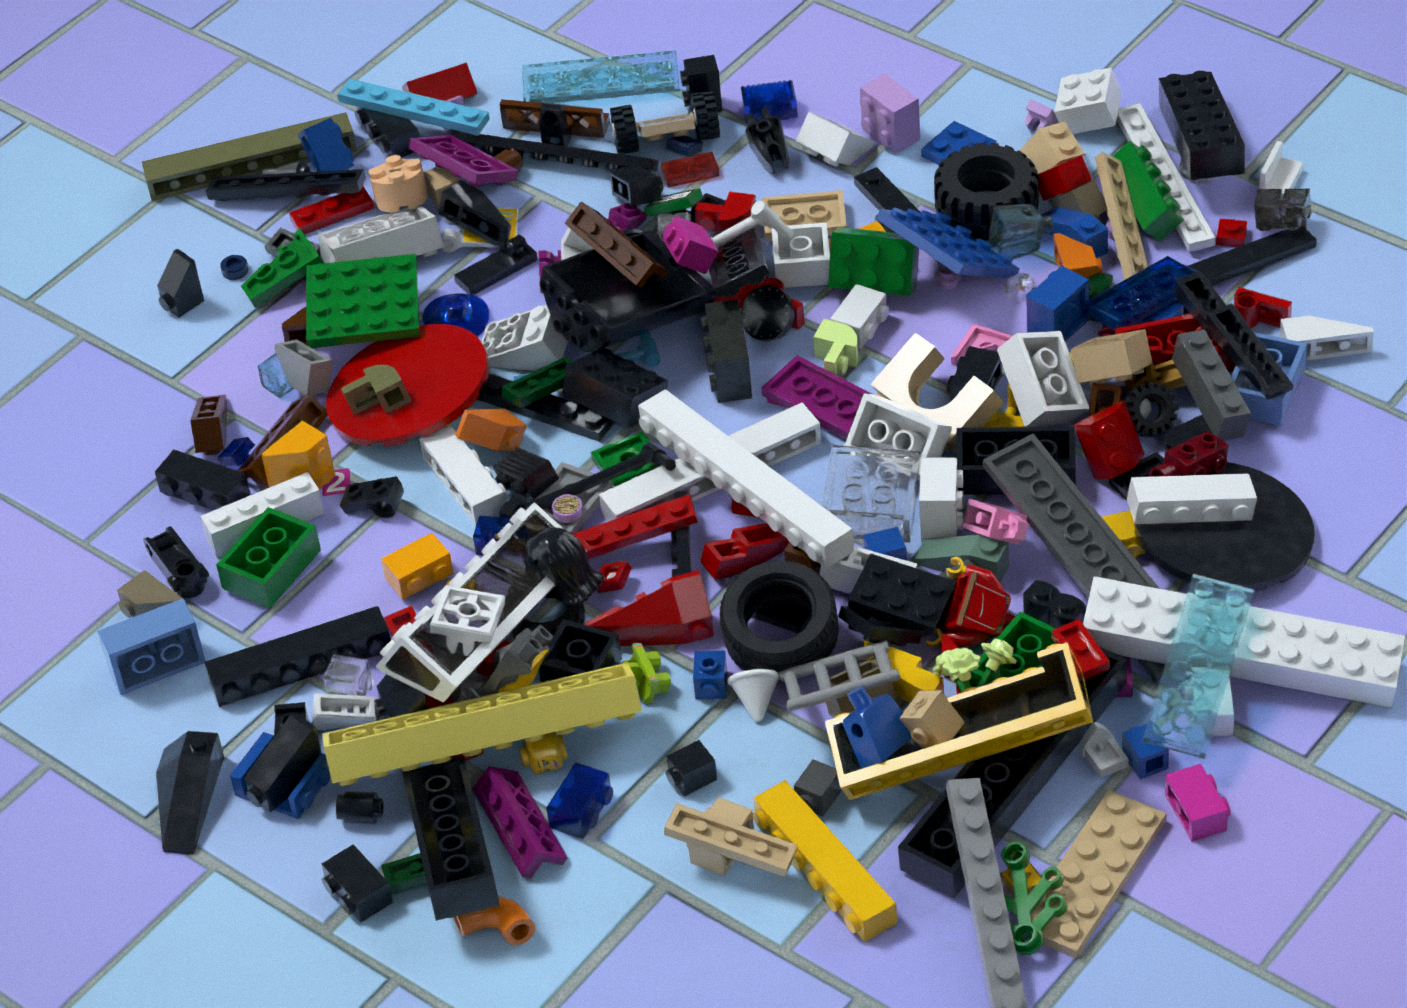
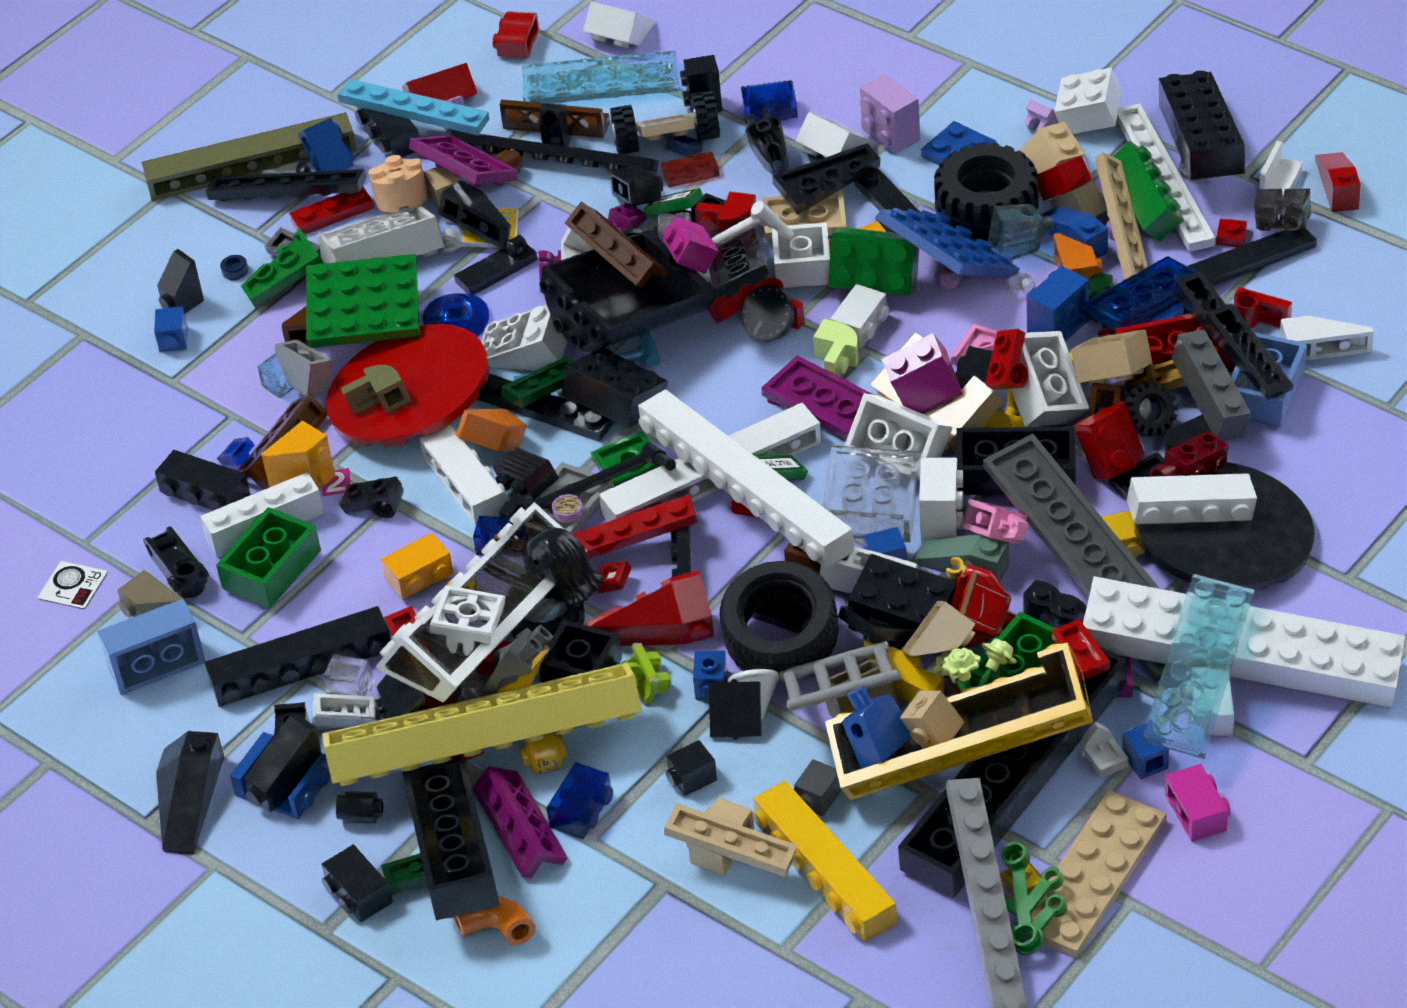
reddish brown slope [190,394,227,456] -> none
red slope [700,523,789,580] -> none
pearl dark grey brick [701,299,752,403] -> none
none -> white sticker [38,561,107,608]
none -> blue brick [154,306,188,352]
none -> red brick [492,11,539,58]
none -> white slope [583,1,656,49]
none -> black piece [709,679,762,740]
none -> tile [756,455,808,480]
none -> black wing [772,143,881,214]
none -> magenta slope [882,333,963,414]
none -> tan slope [901,601,975,656]
none -> red plate [985,329,1028,390]
none -> red slope [1315,152,1361,212]

